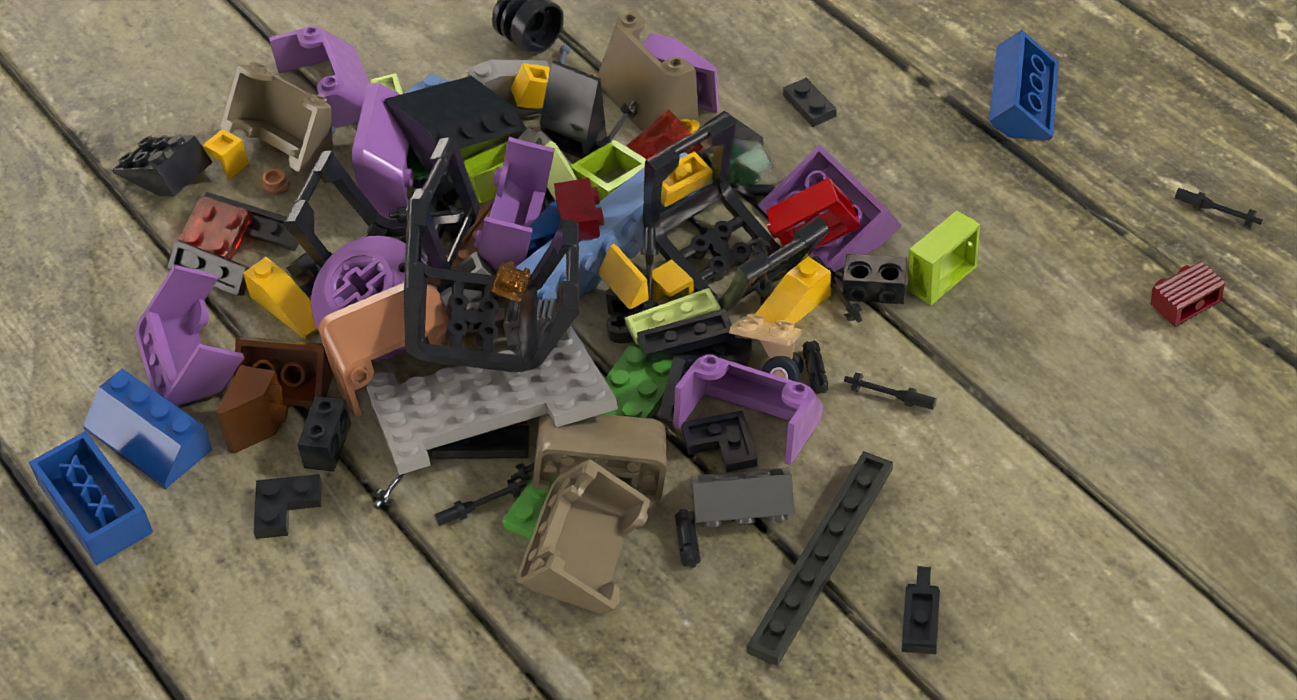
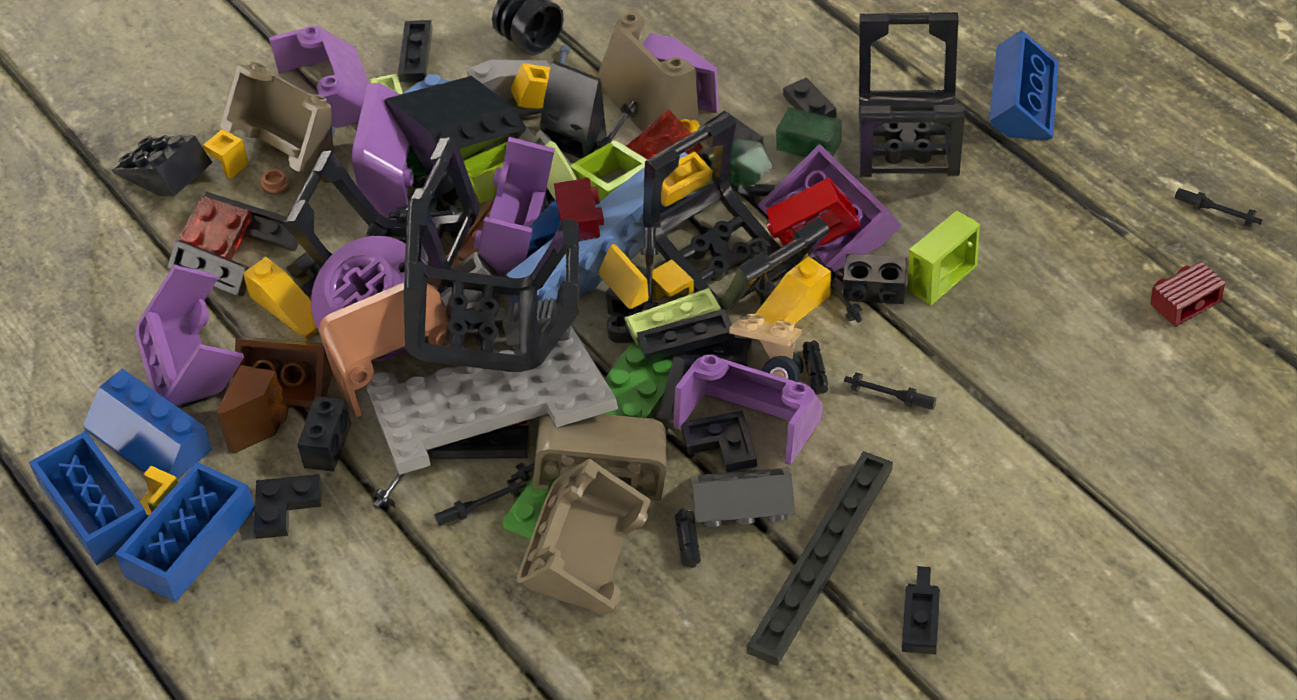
clear orange tile [492,261,531,303] -> none
none -> blue brick [115,462,255,602]
none -> yellow panel [139,466,178,517]
none -> black plate [398,20,433,82]
none -> clear green brick [776,107,842,157]
none -> black windscreen [859,12,964,177]

